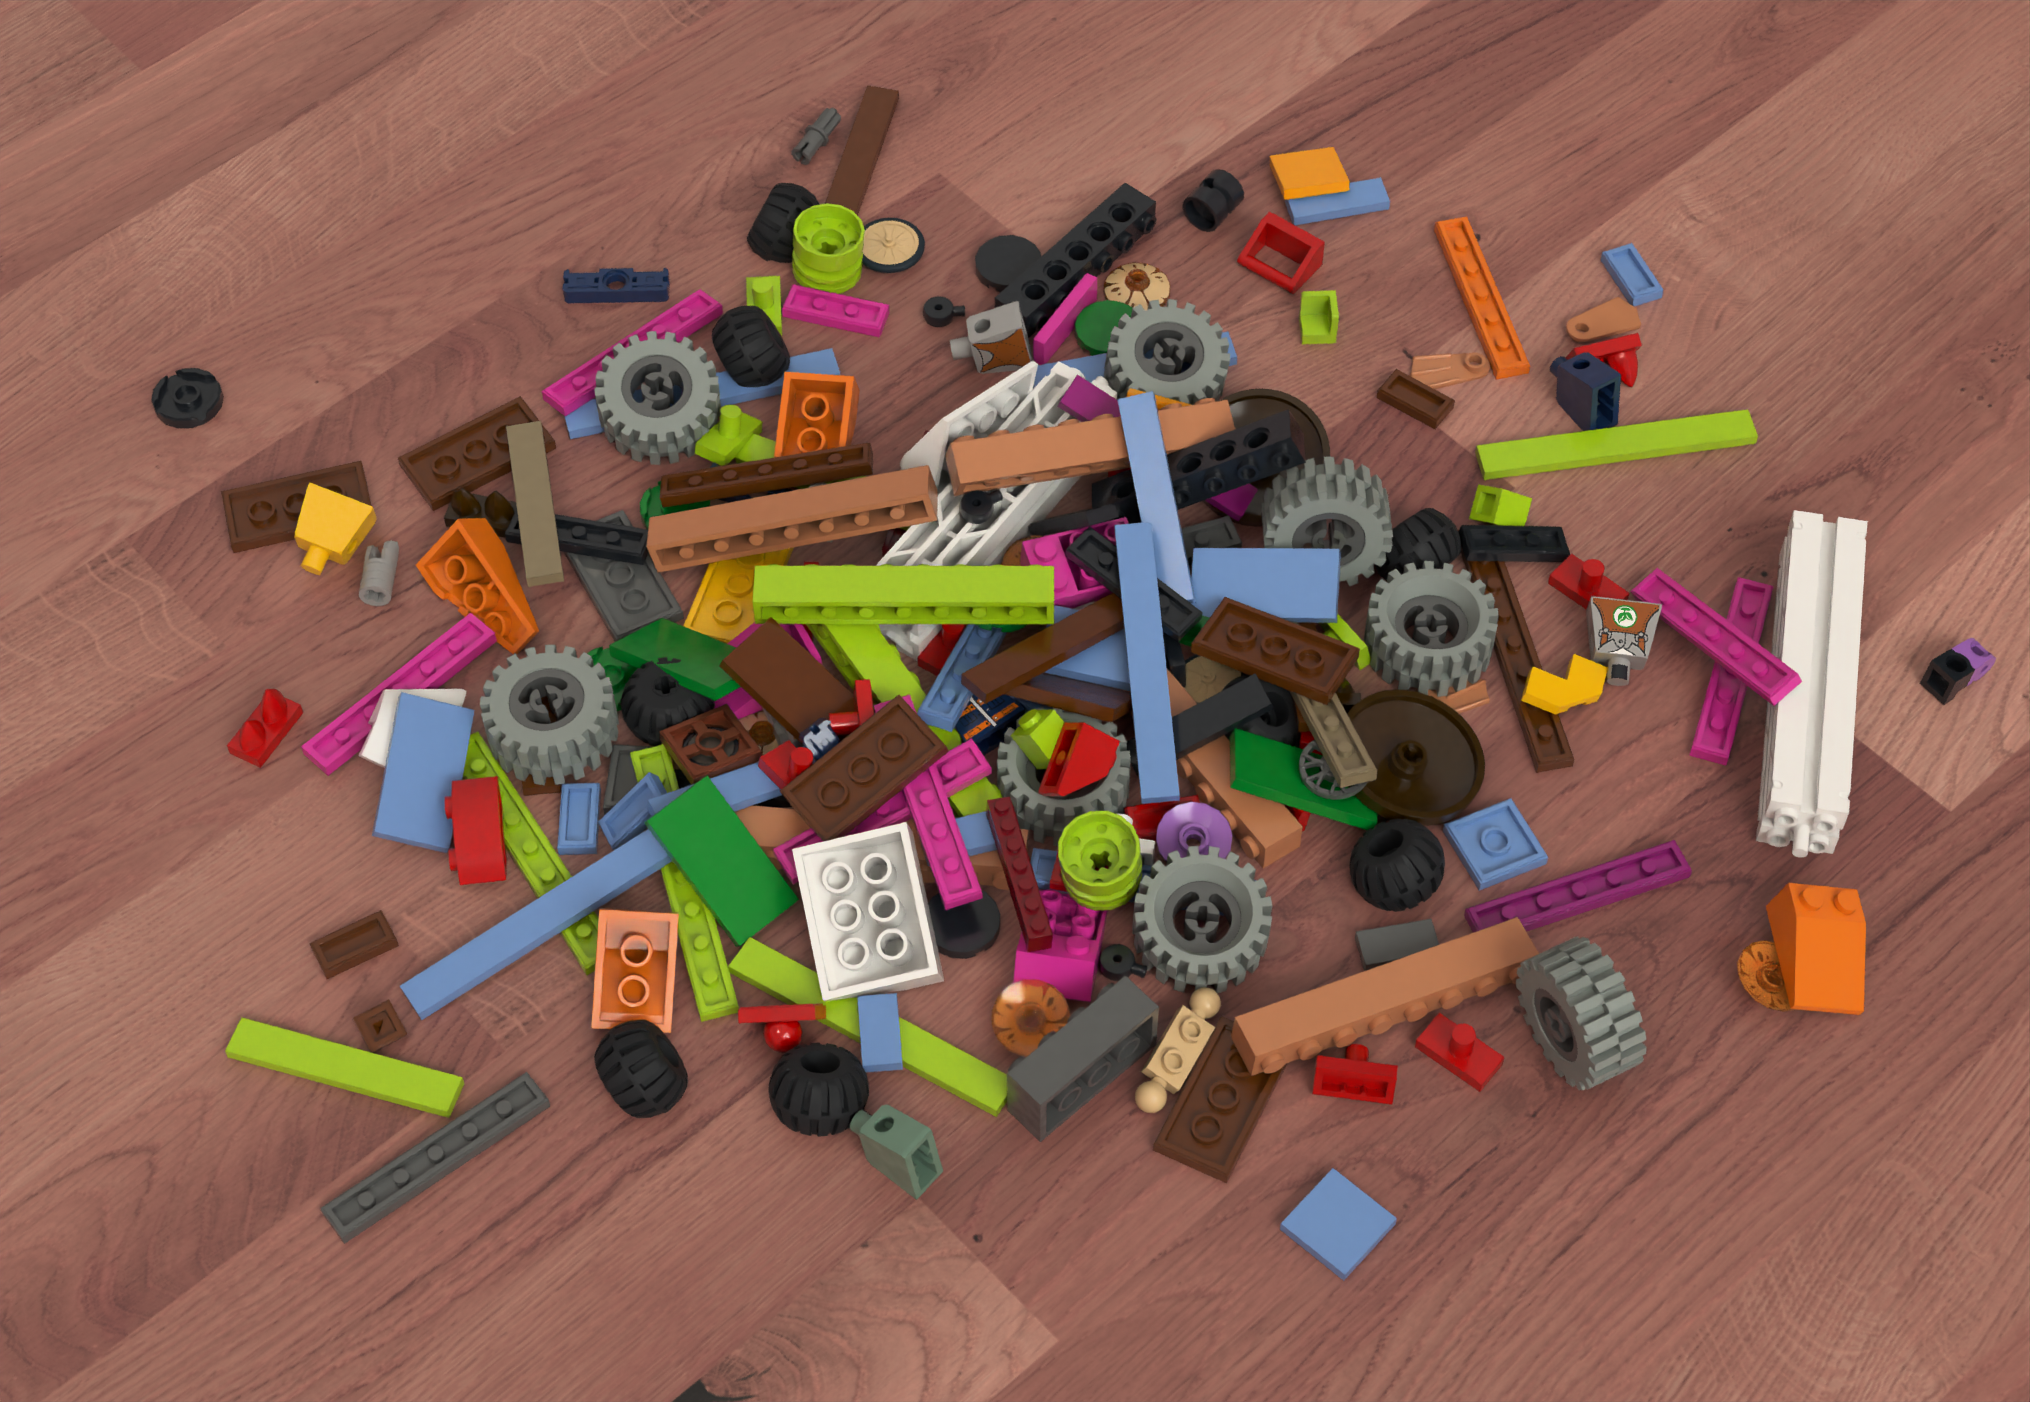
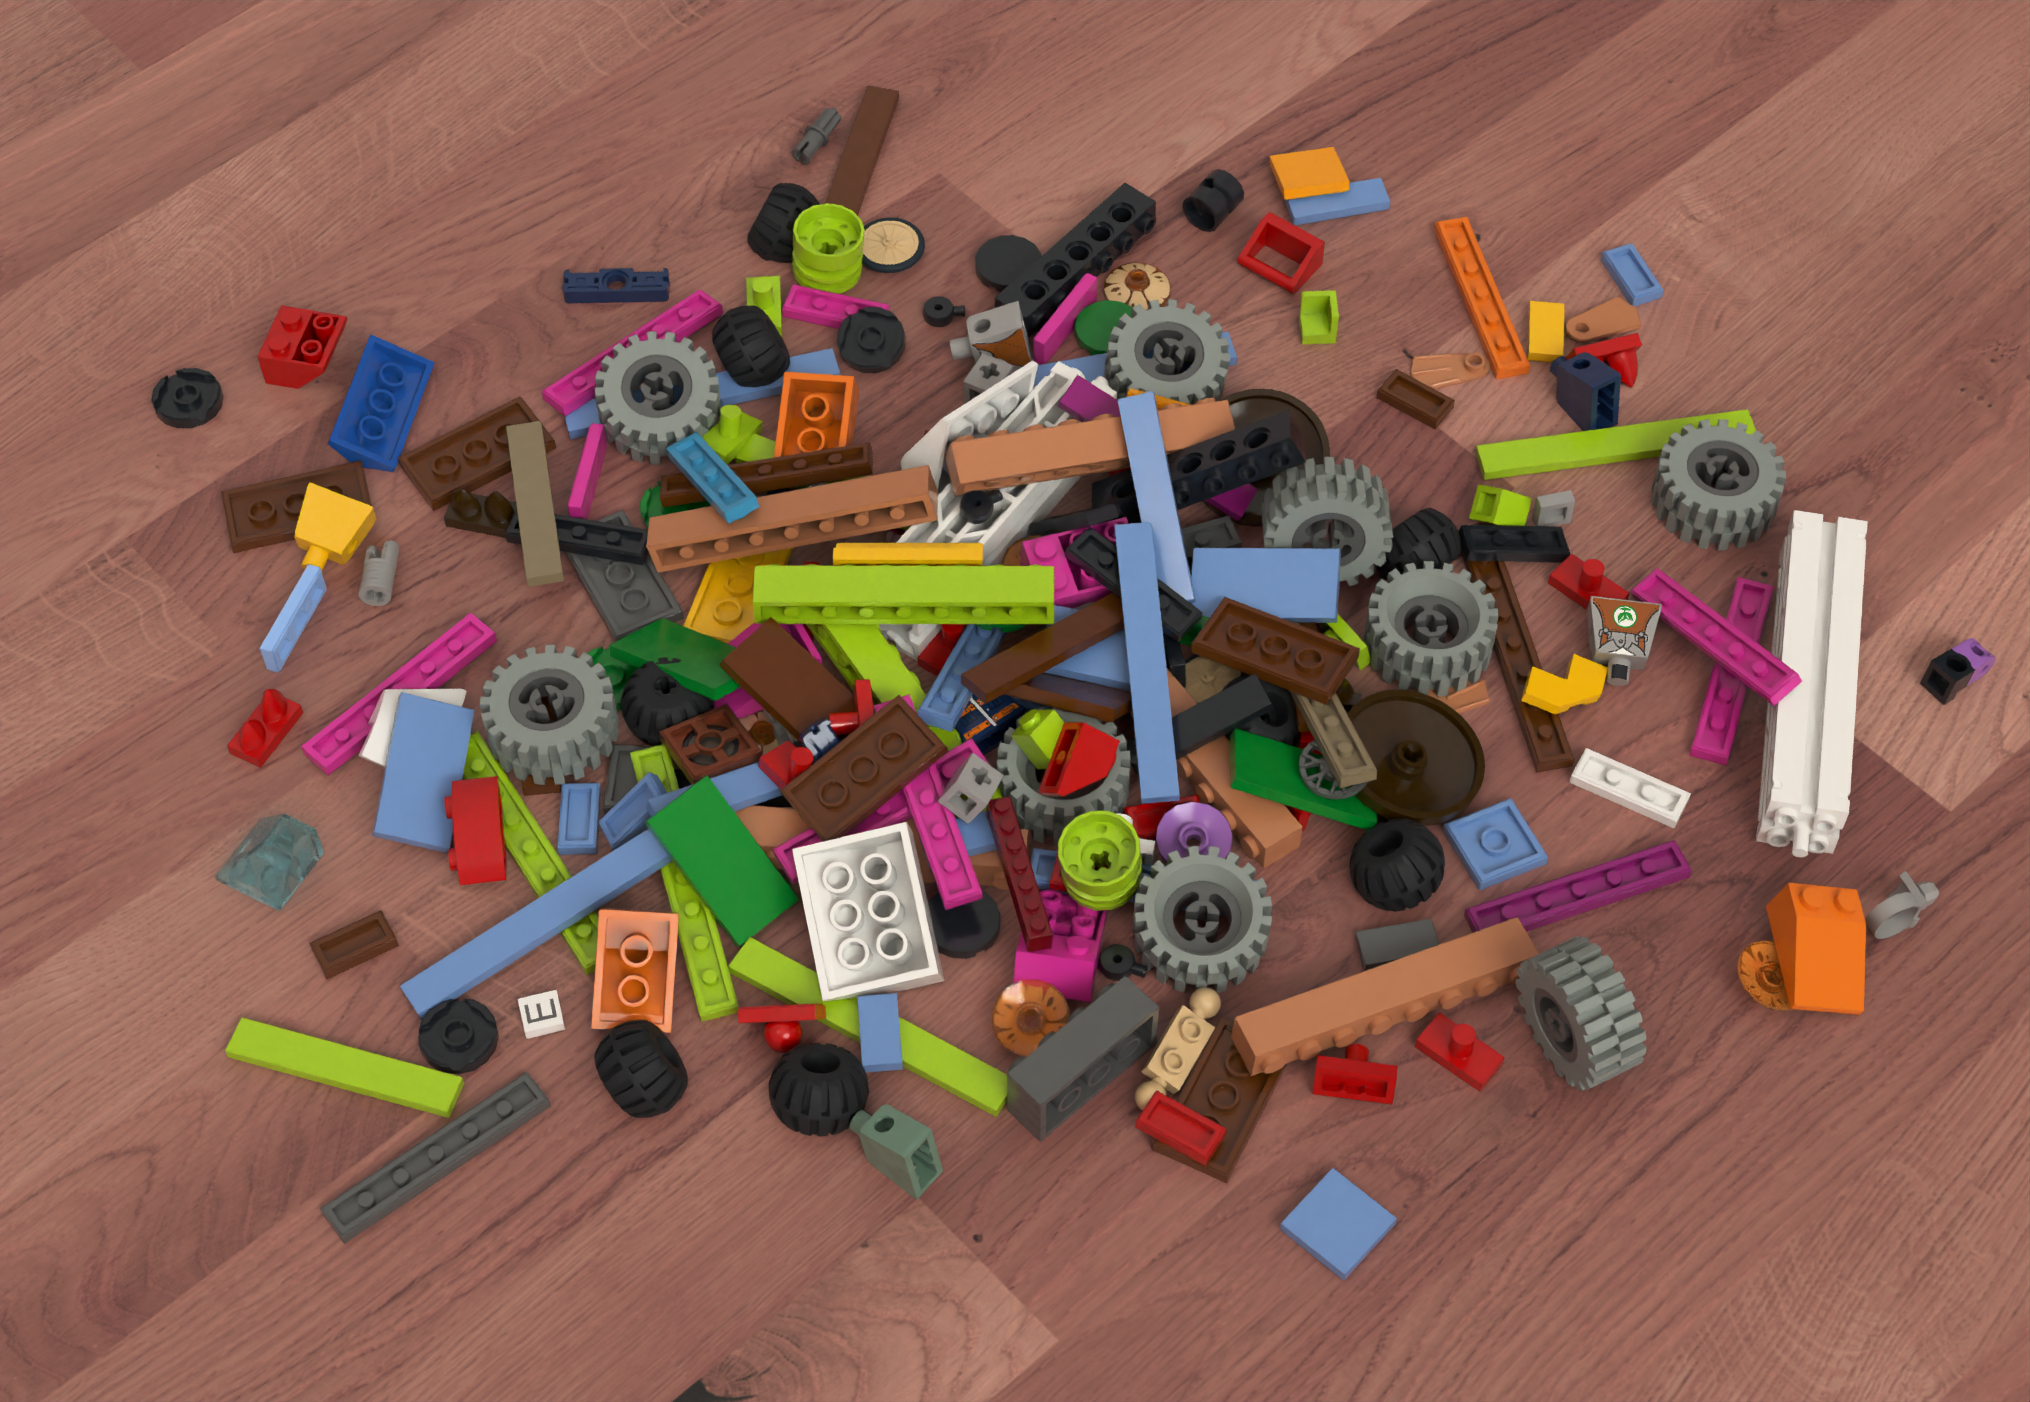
reddish brown tile [352,999,407,1053] -> none
orange wedge [416,518,539,654] -> none
none -> clear light blue slope [215,813,324,911]
none -> red slope [257,305,348,389]
none -> light blue tile [260,564,327,673]
none -> blue slope [327,334,435,472]
none -> black tile [418,998,499,1074]
none -> white tile [518,990,565,1039]
none -> dark pink tile [567,423,607,519]
none -> dark azure plate [666,432,760,524]
none -> yellow panel [833,543,983,566]
none -> black tile [837,307,906,373]
none -> light grey brick [938,753,1004,824]
none -> light grey brick [963,353,1014,404]
none -> red tile [1135,1090,1227,1166]
none -> yellow tile [1528,301,1564,362]
none -> light grey tile [1532,490,1576,526]
none -> white tile [1569,748,1691,829]
none -> light grey wheel [1651,419,1786,550]
none -> light grey piece [1865,871,1939,939]

